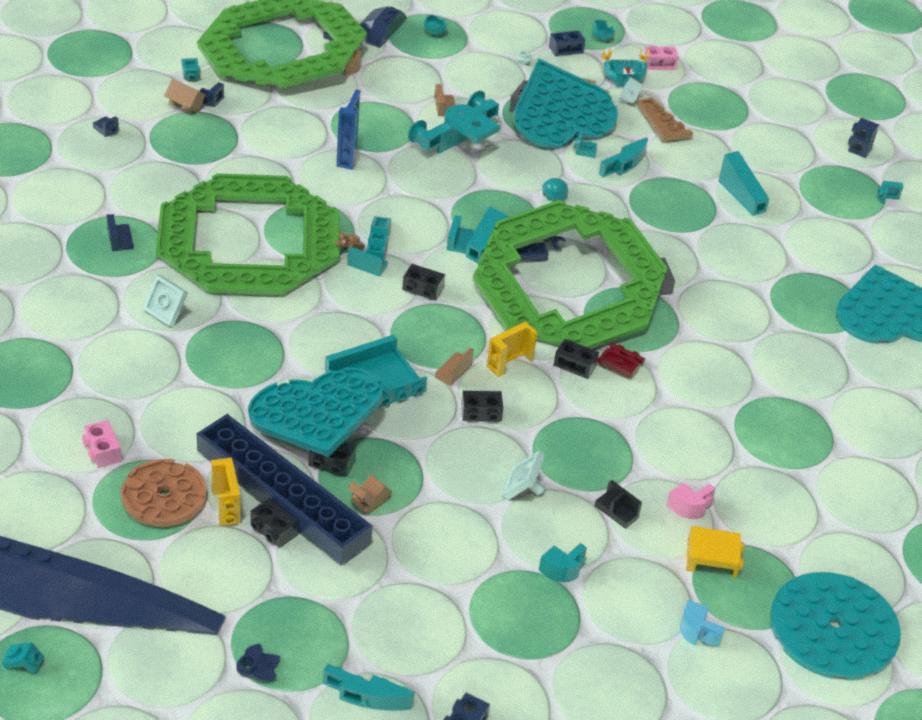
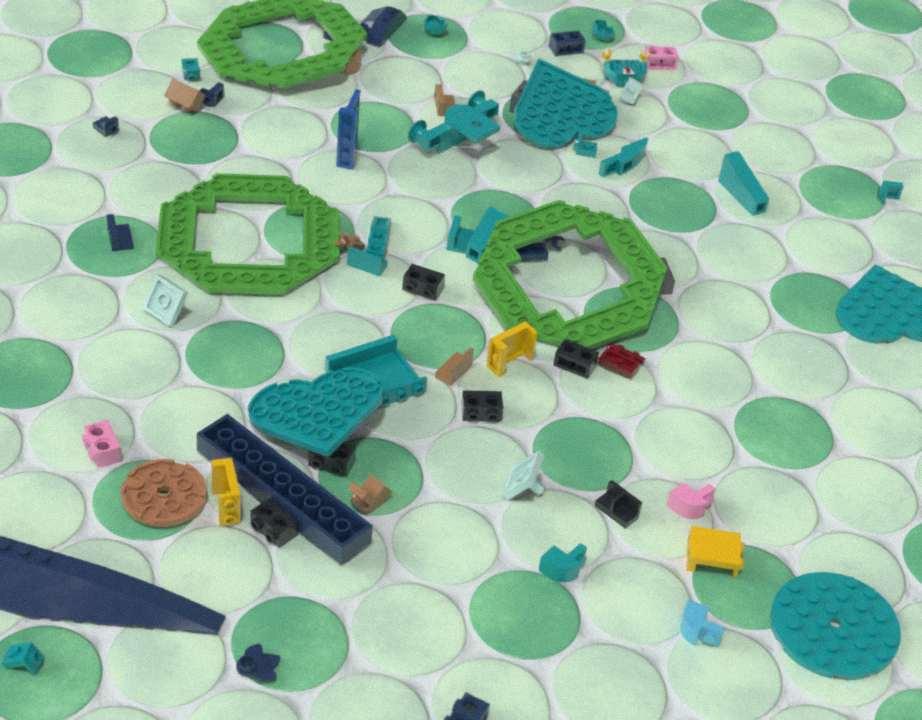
teal slope [323,664,415,711] -> none
teal hair [542,178,568,201] -> none
medium nougat wing [637,98,693,142] -> none
dark blue brick [848,118,879,158] -> none

